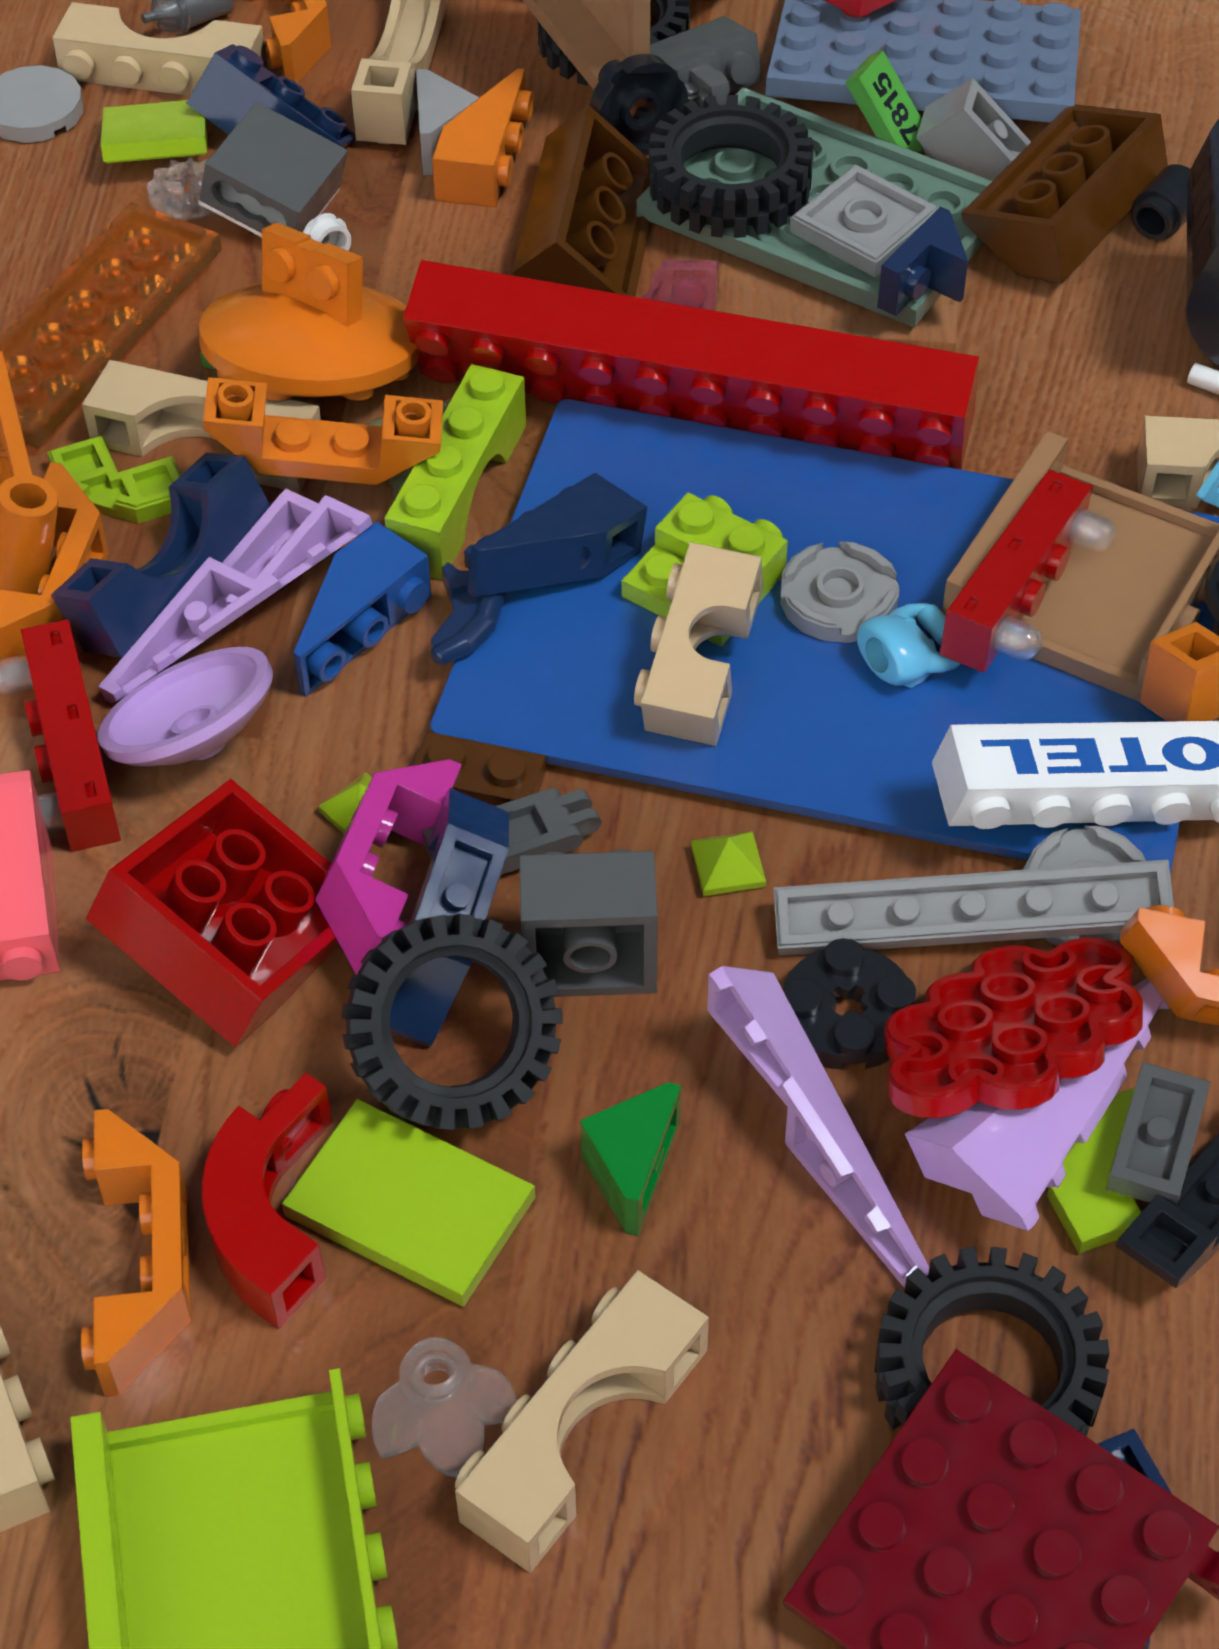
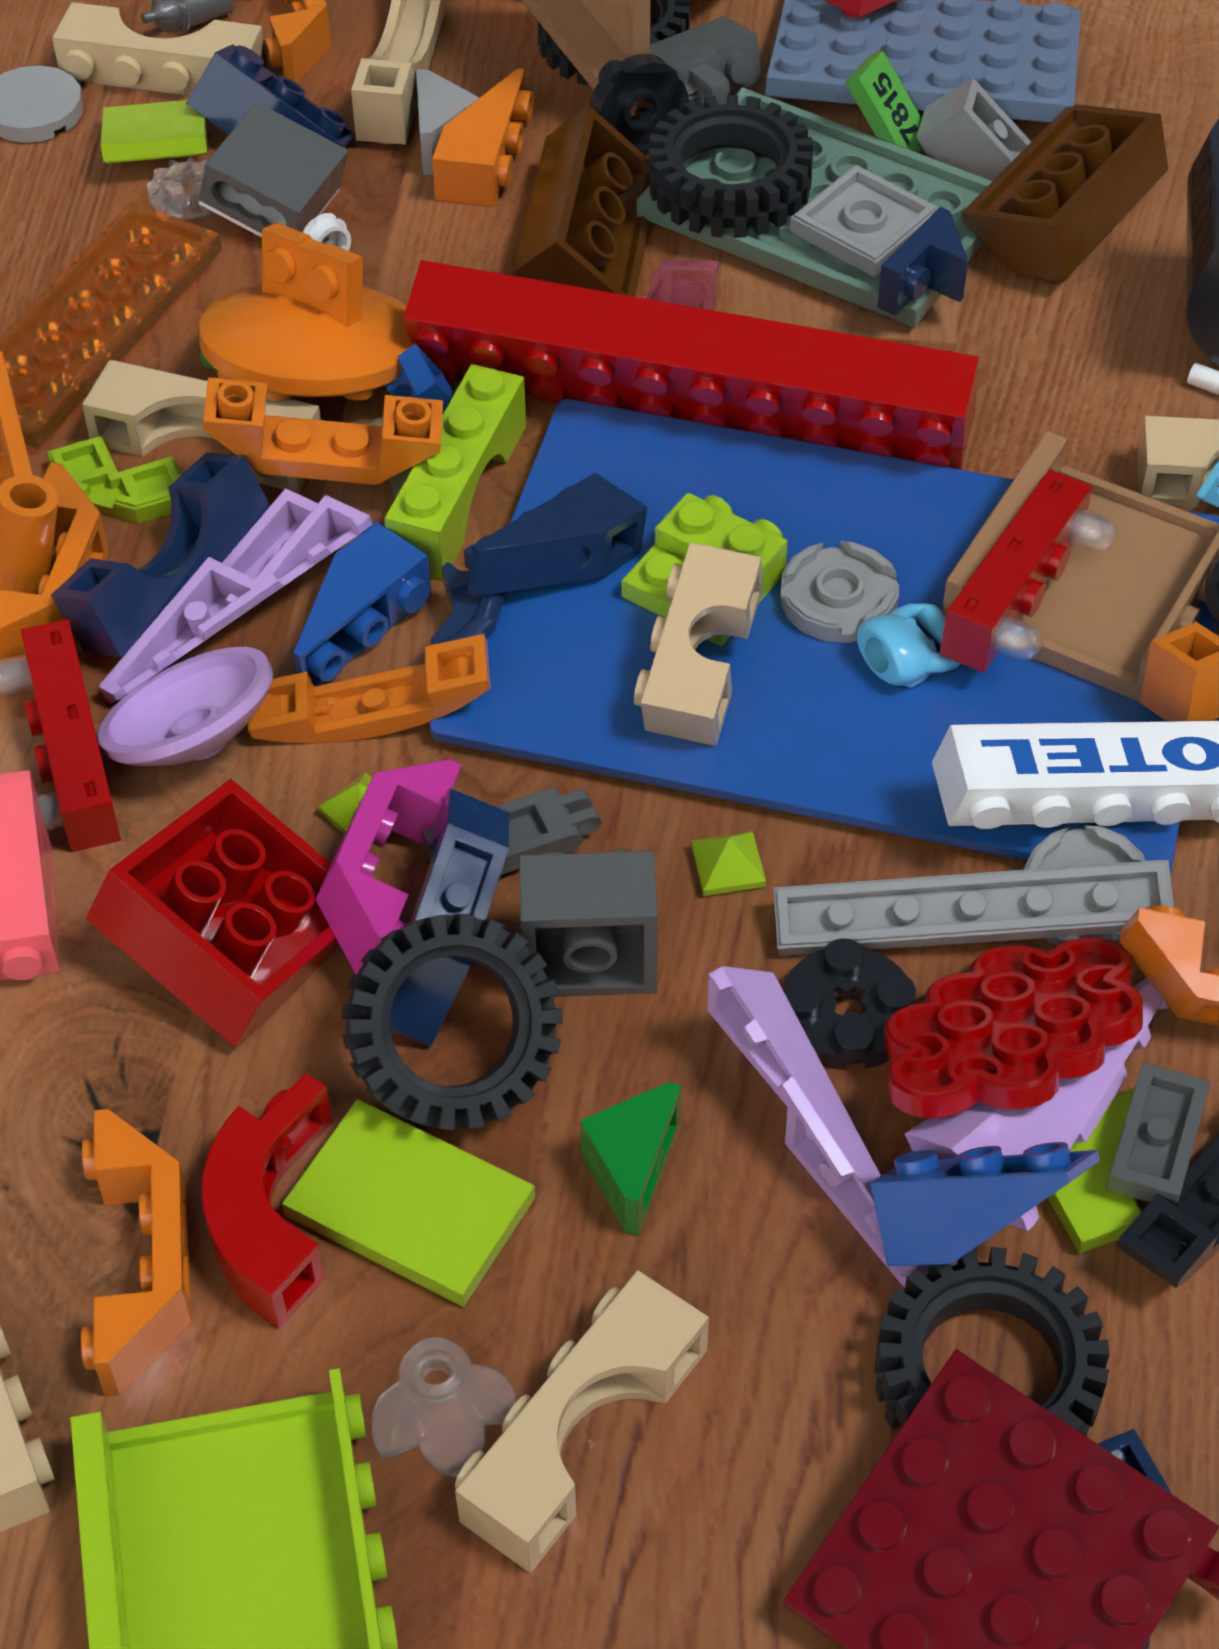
reddish brown plate [413,732,547,806] -> none
black brick [1132,164,1191,240] -> none
none -> orange slope [248,634,491,743]
none -> blue tile [385,343,454,415]
none -> blue slope [870,1142,1100,1266]

